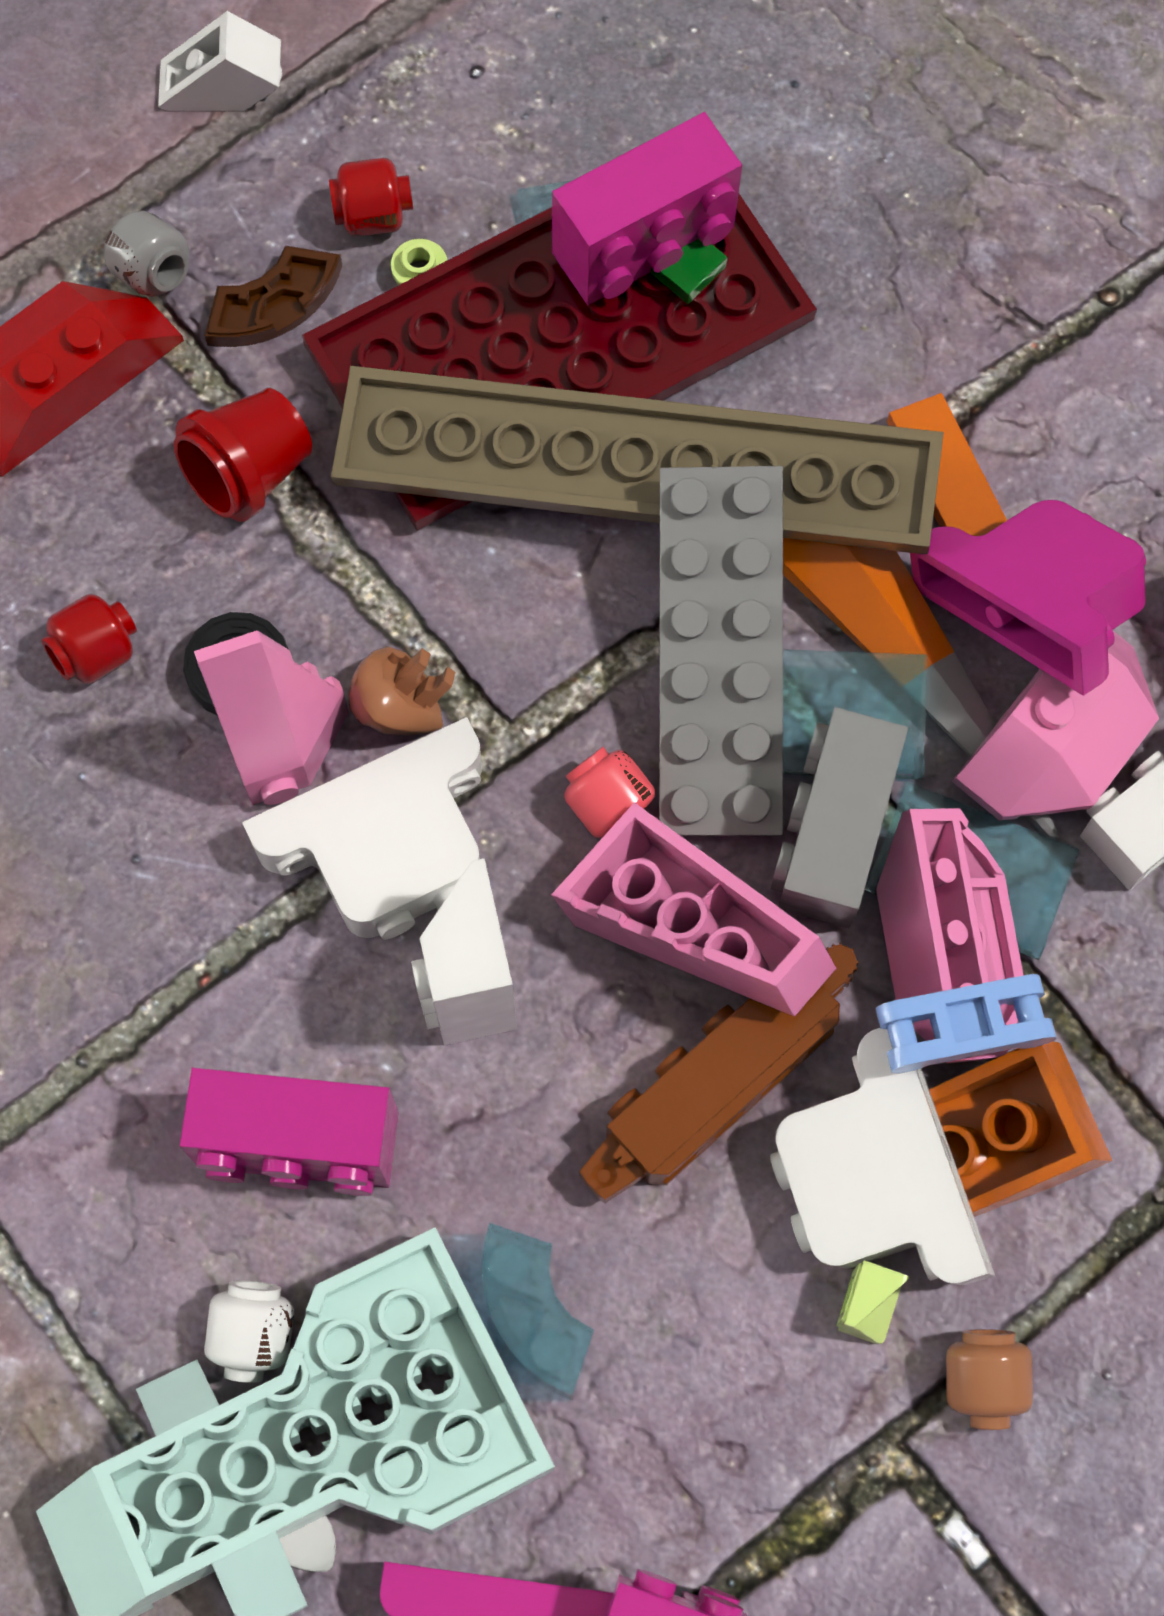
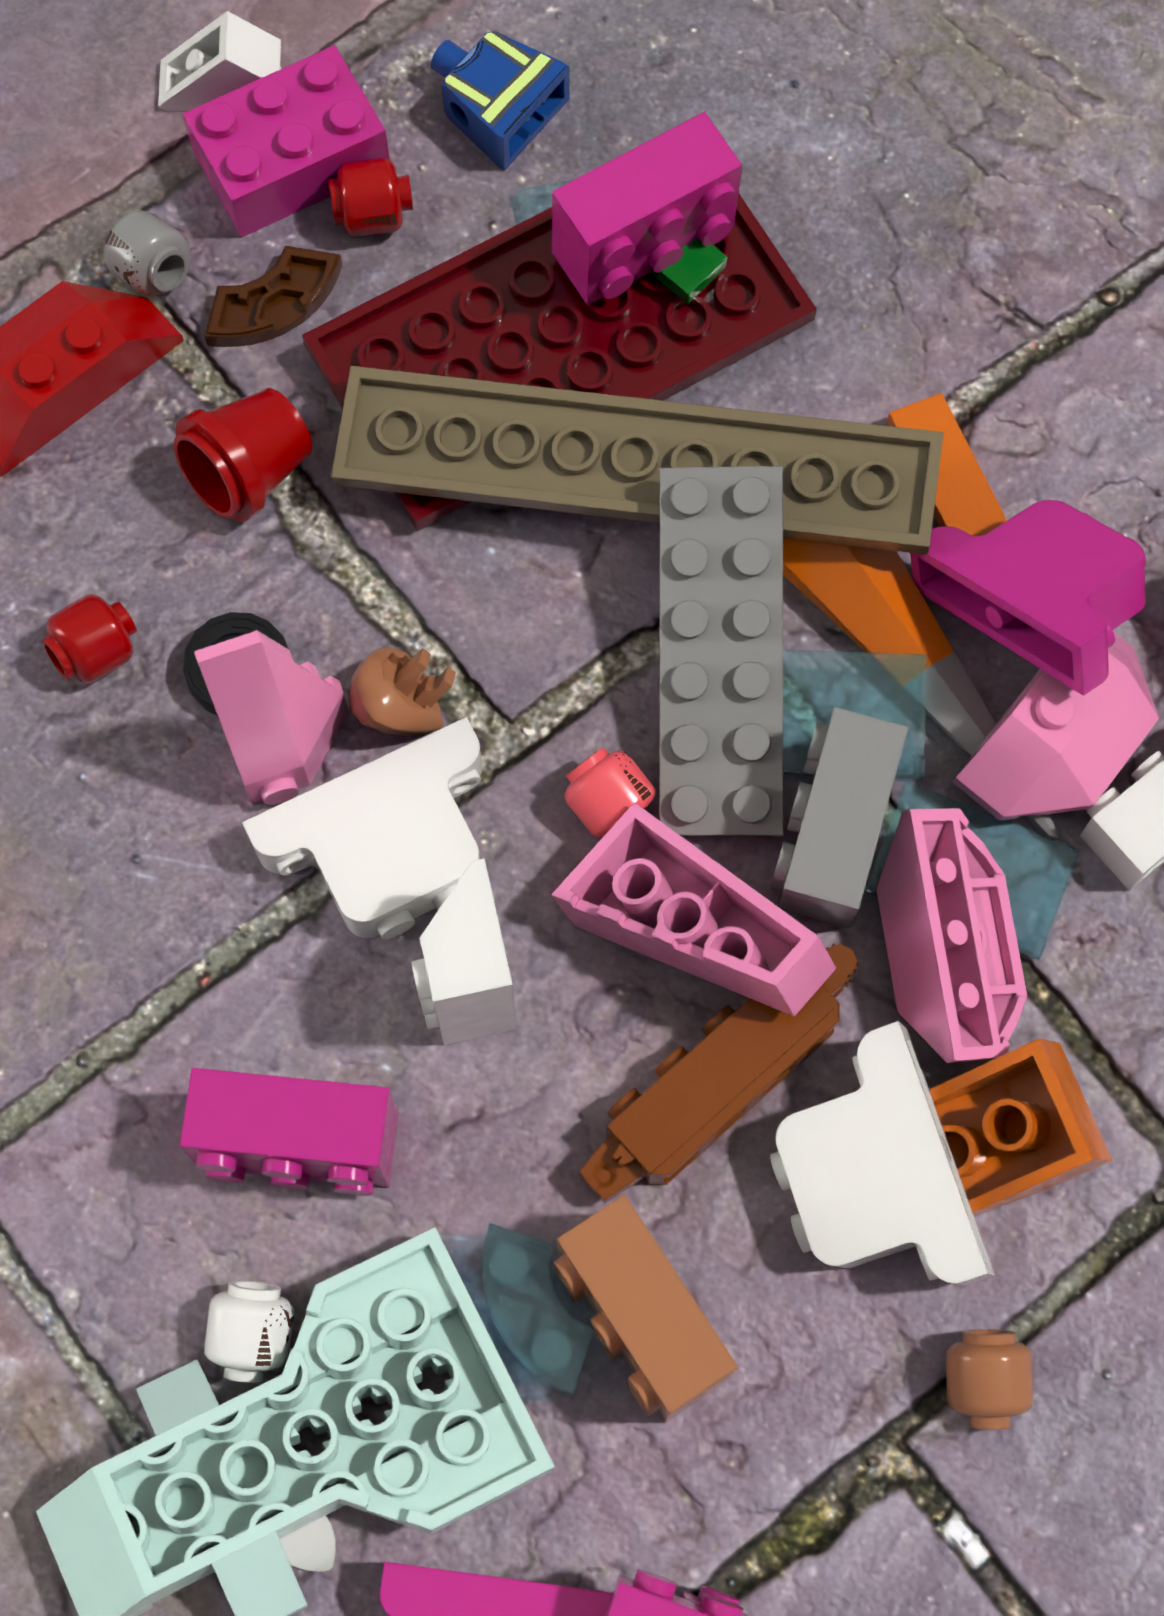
yellowish green plate [391,239,447,285] -> none
yellowish green slope [836,1260,909,1344] -> none
light blue plate [875,974,1057,1074] -> none
none -> dark pink brick [182,45,390,238]
none -> blue torso [431,31,569,171]
none -> nougat brick [553,1194,739,1423]

